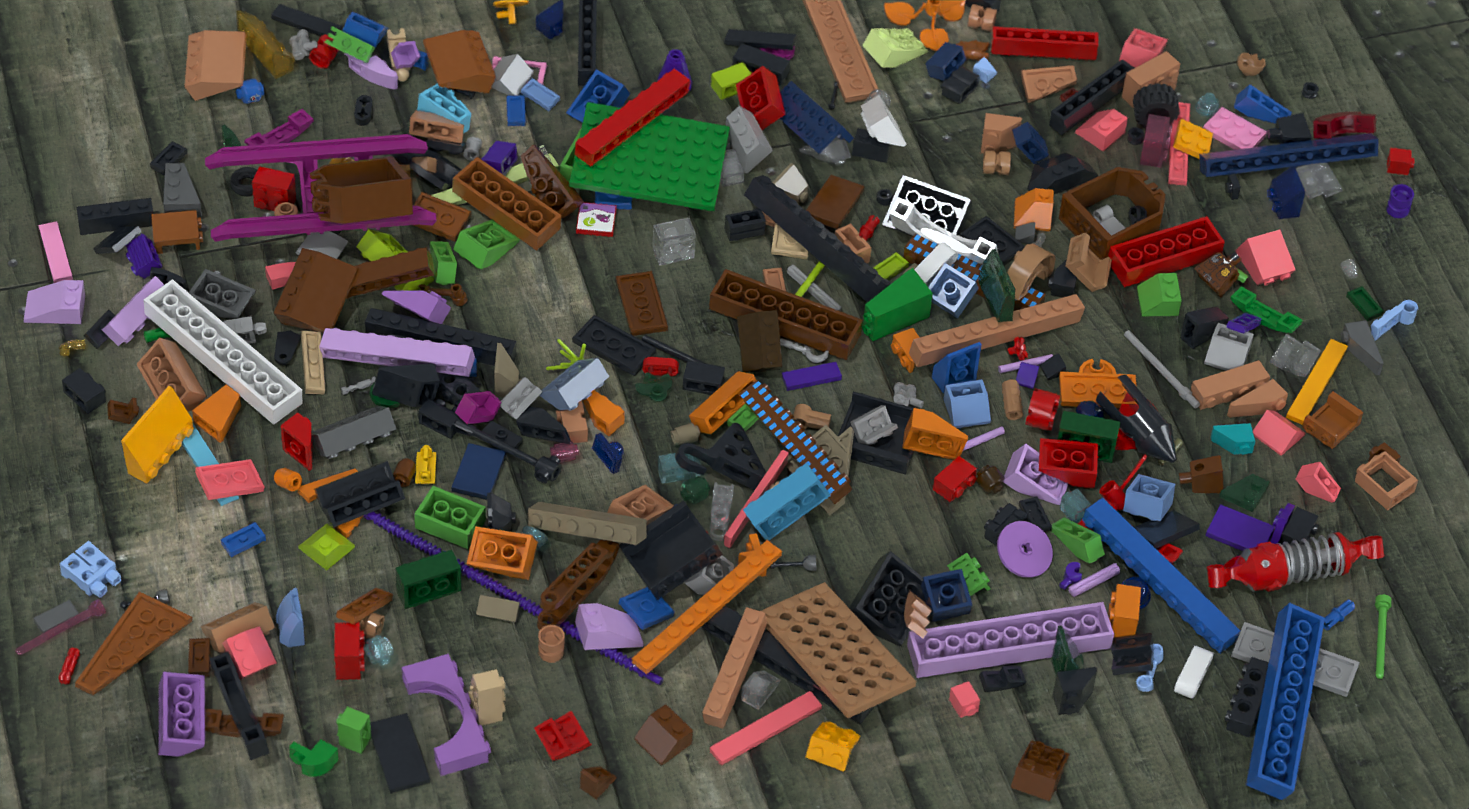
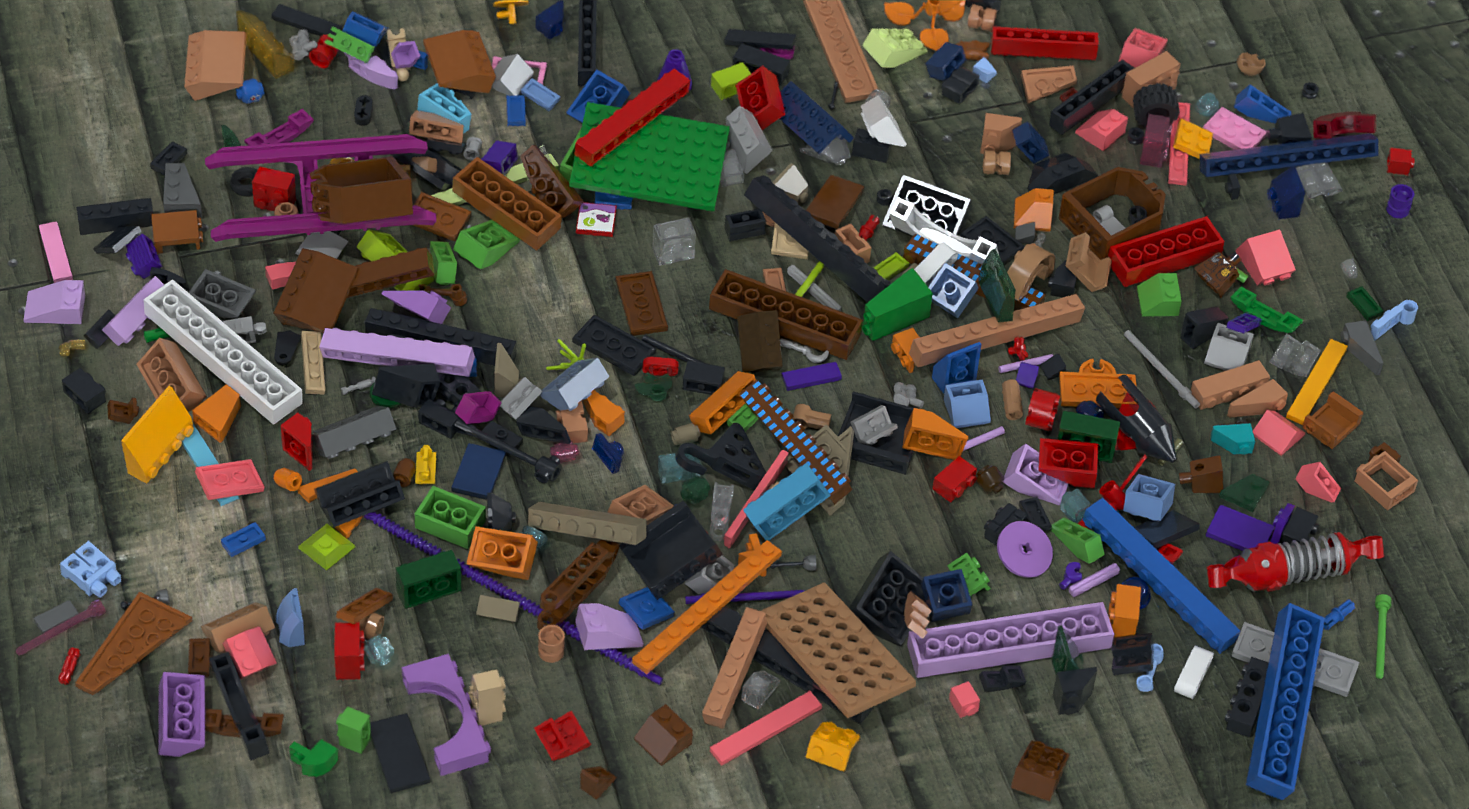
none -> dark purple bar [685,590,804,604]

